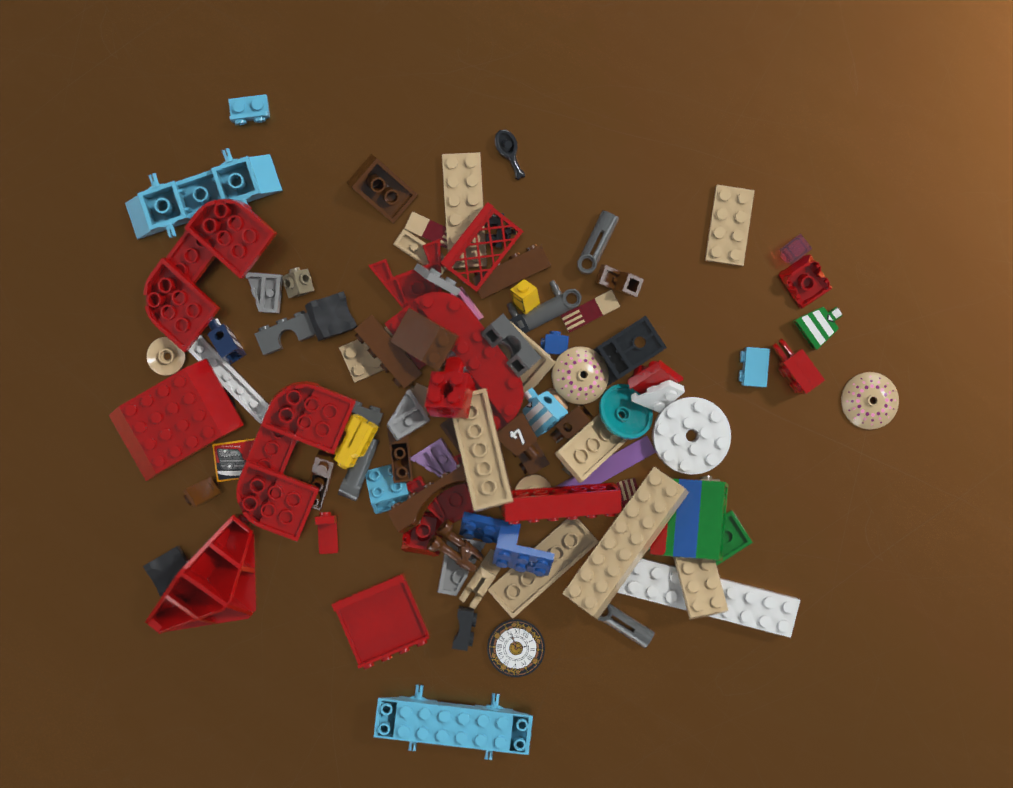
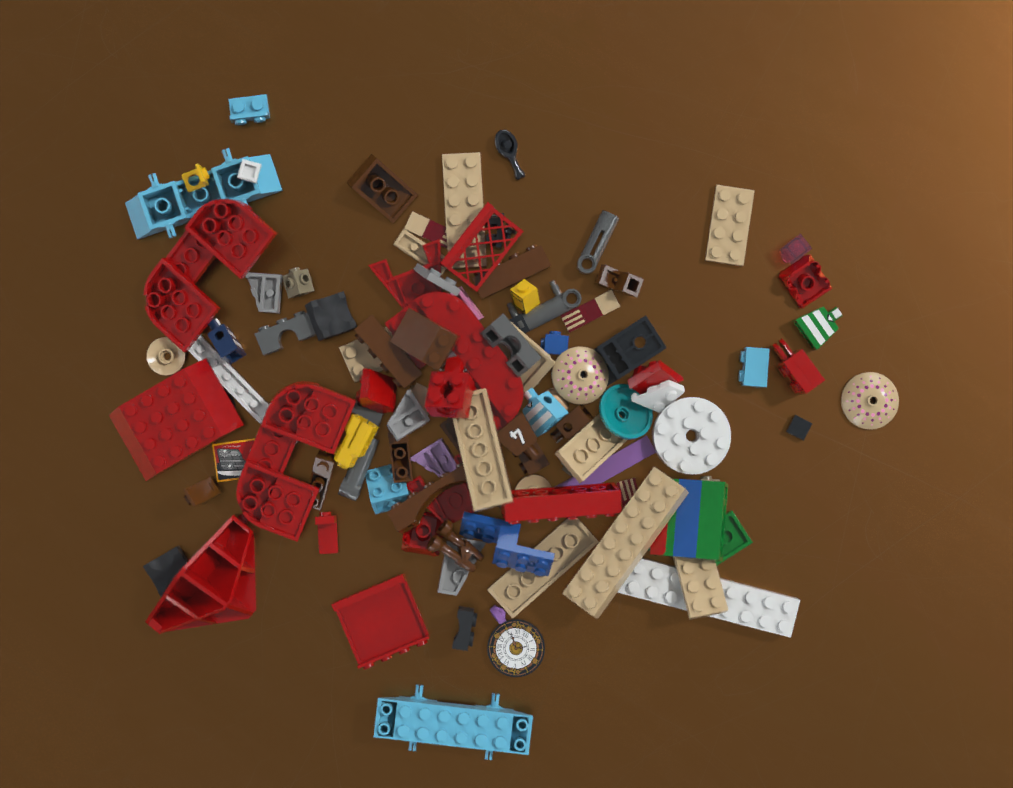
tan plate [459,549,501,609] -> none
dark grey piece [598,603,655,648] -> none
none -> yellow bracket [182,163,210,192]
none -> white tile [237,159,262,184]
none -> red slope [355,368,397,413]
none -> medium lavender tile [490,605,506,624]
none -> black tile [786,415,812,441]

